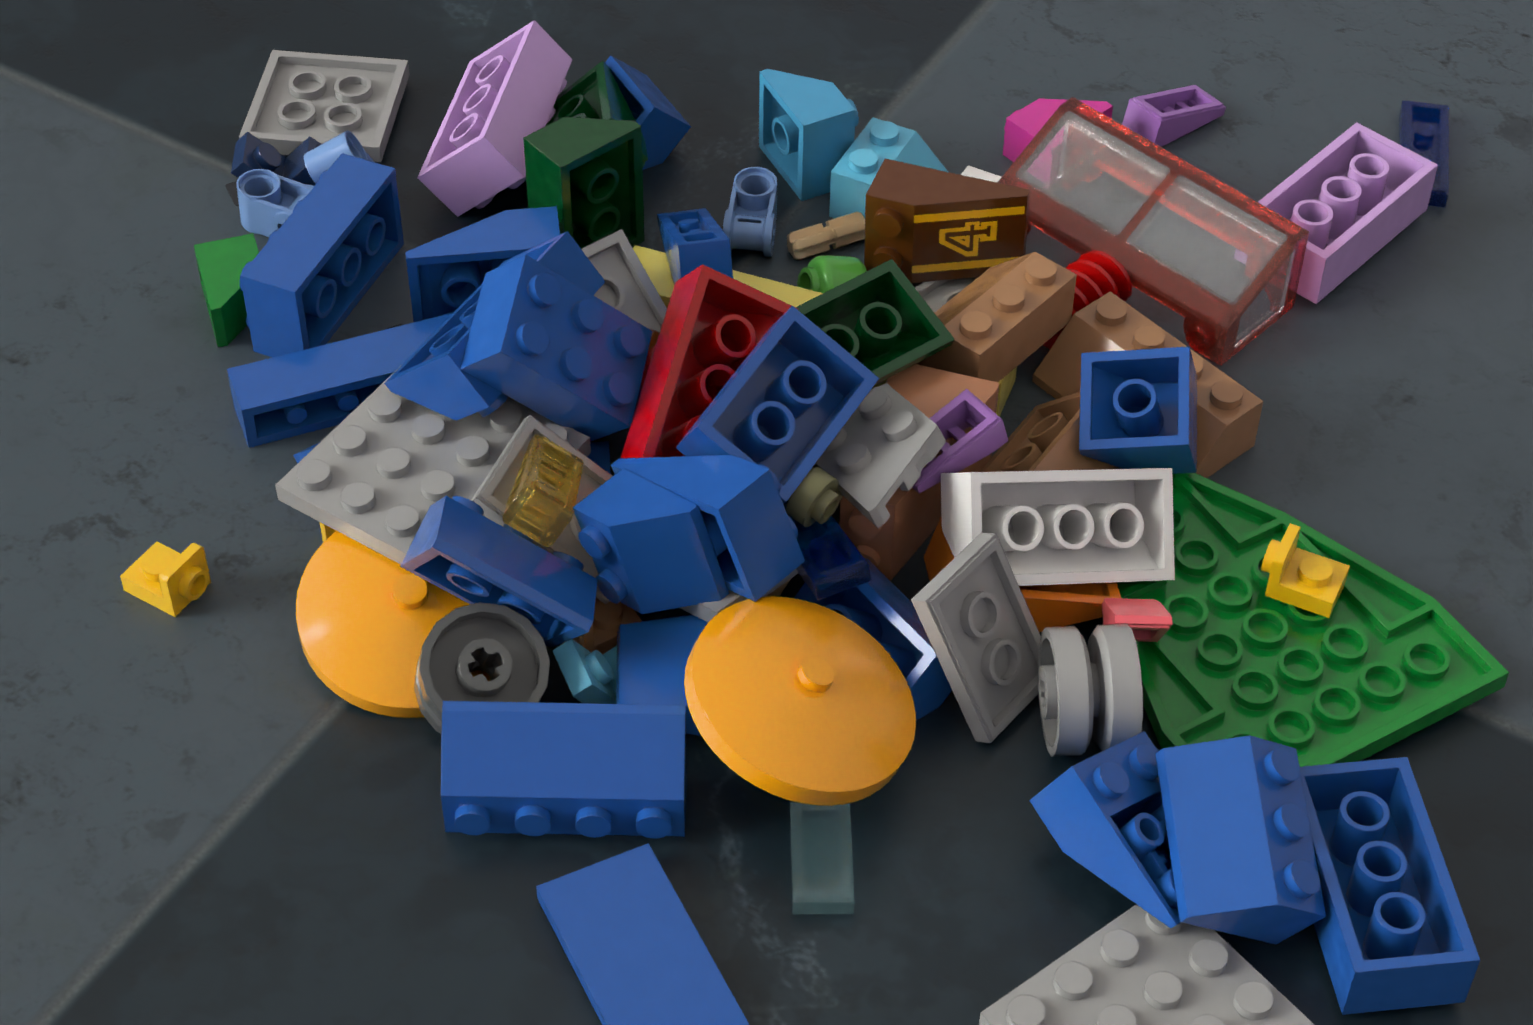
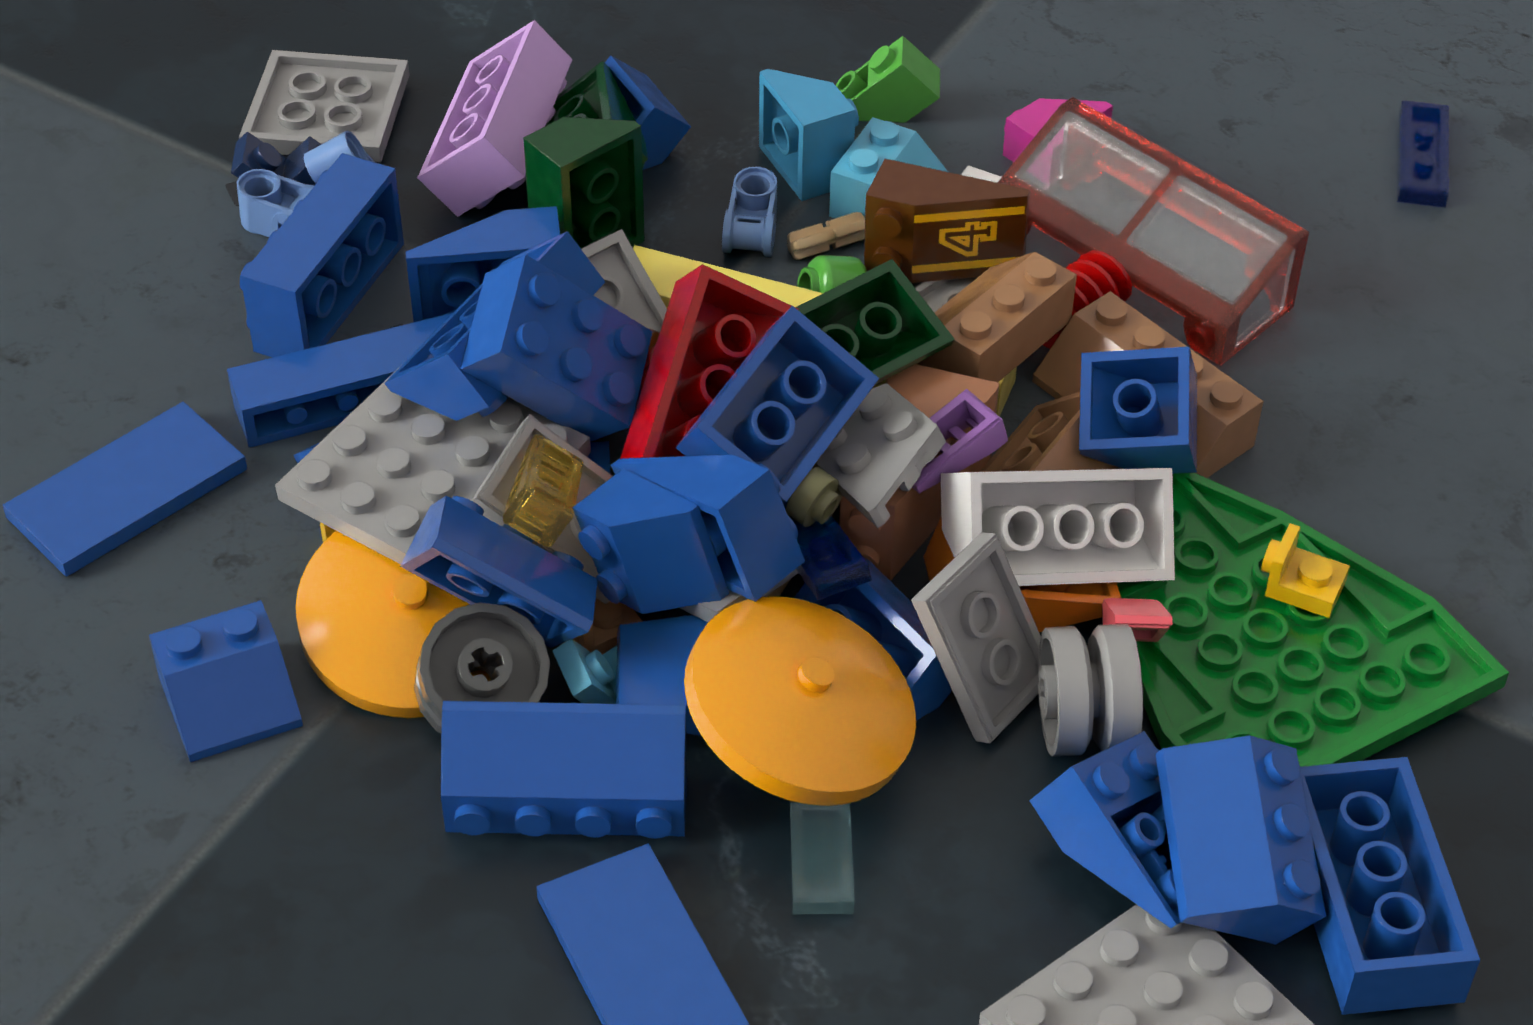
yellow bracket [120,541,211,617] -> none
green slope [194,233,259,347] -> none
blue slope [657,208,733,285] -> none
medium lavender slope [1122,85,1226,150] -> none
lavender brick [1235,122,1438,304] -> none
none -> blue tile [3,401,247,577]
none -> blue slope [149,600,303,762]
none -> bright green slope [836,36,940,123]

